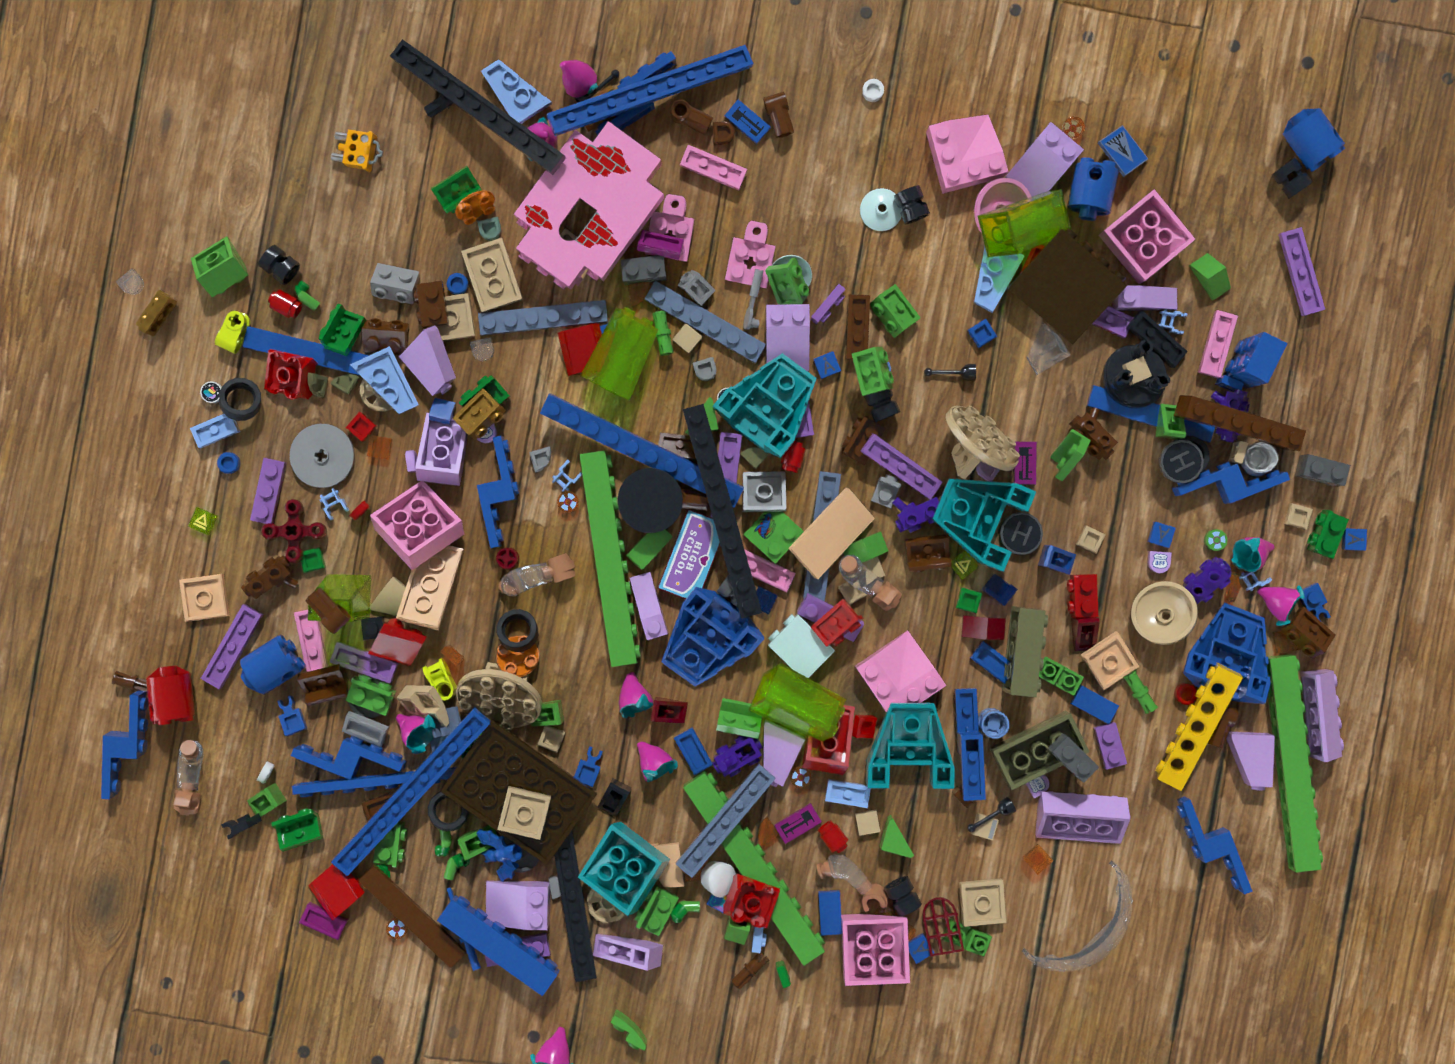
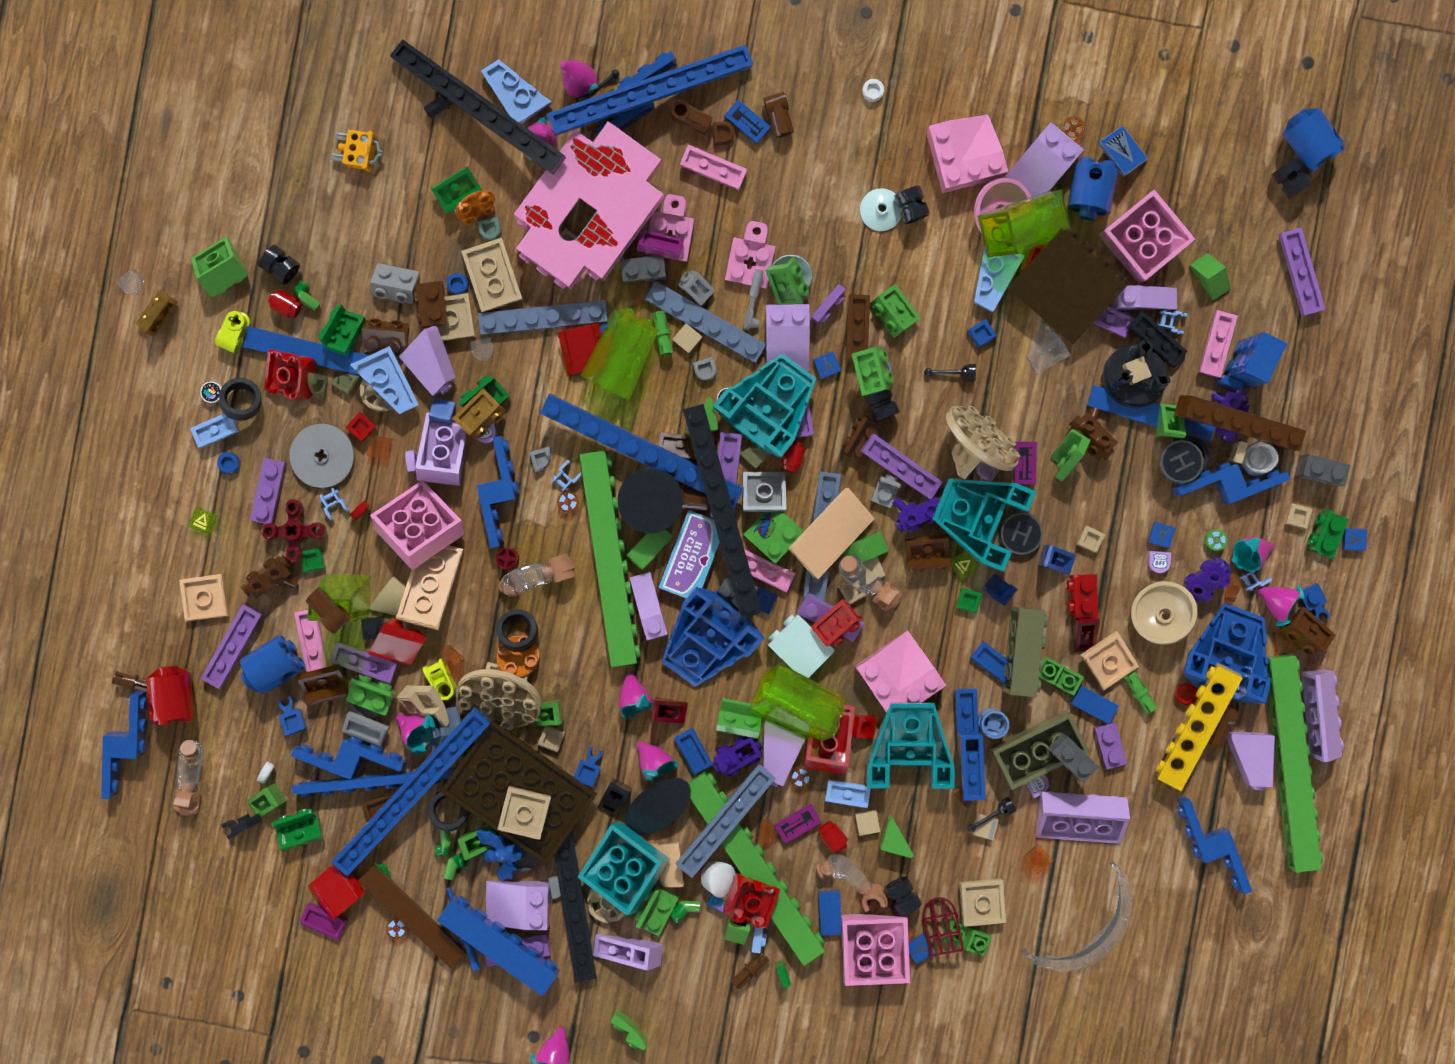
bright green bracket [373,821,407,868] -> none
dark red slope [961,615,1006,640] -> none
none -> black shield [625,778,691,835]

